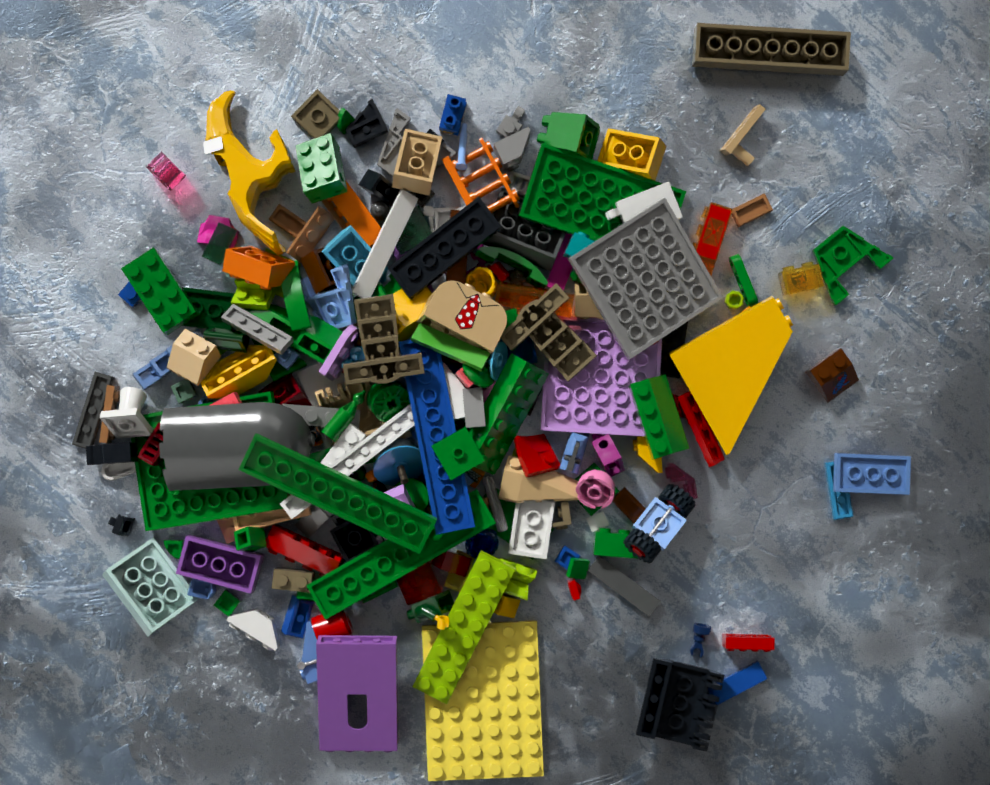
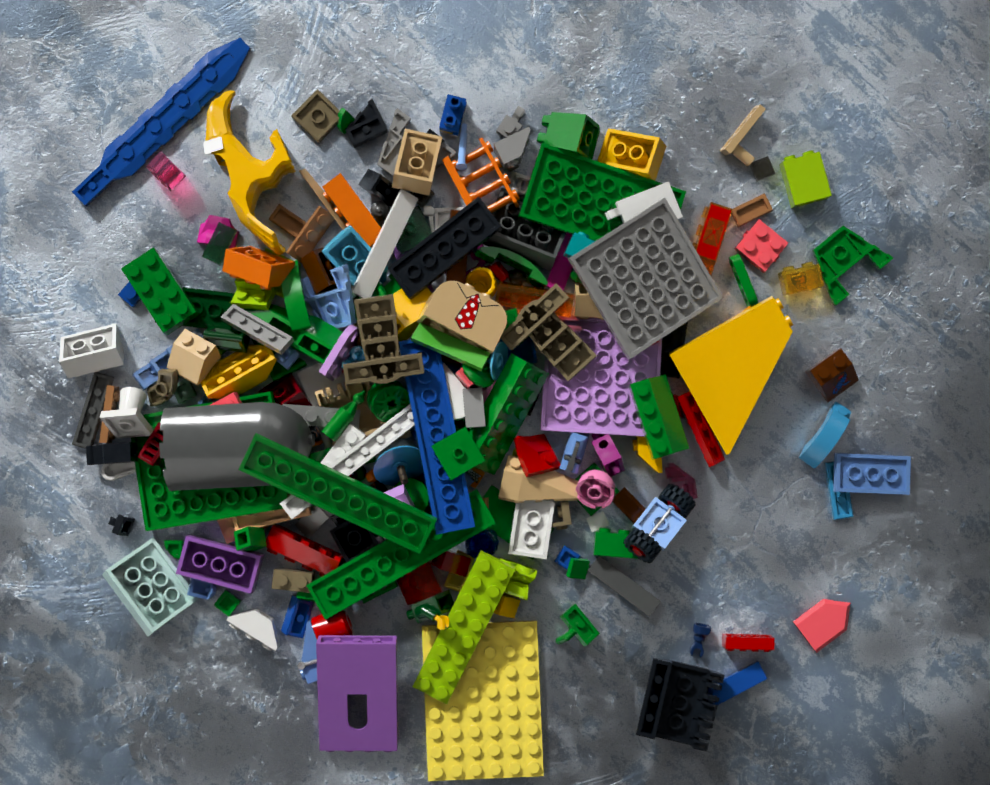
piece [295,133,348,204] -> none
light grey axle [482,476,508,532] -> none
red tile [567,578,582,601] -> none
dark tan brick [692,23,851,76] -> none
lime tile [724,291,744,310] -> none
none -> white slope [59,324,124,378]
none -> blue plate [72,38,251,207]
none -> dark tan tile [147,369,178,406]
none -> green plate [556,604,600,647]
none -> coral plate [734,219,788,273]
none -> clear smoke plate [750,156,775,182]
none -> lime brick [779,150,832,208]
none -> coral tile [793,599,851,653]
none -> dark azure arch [799,401,851,469]

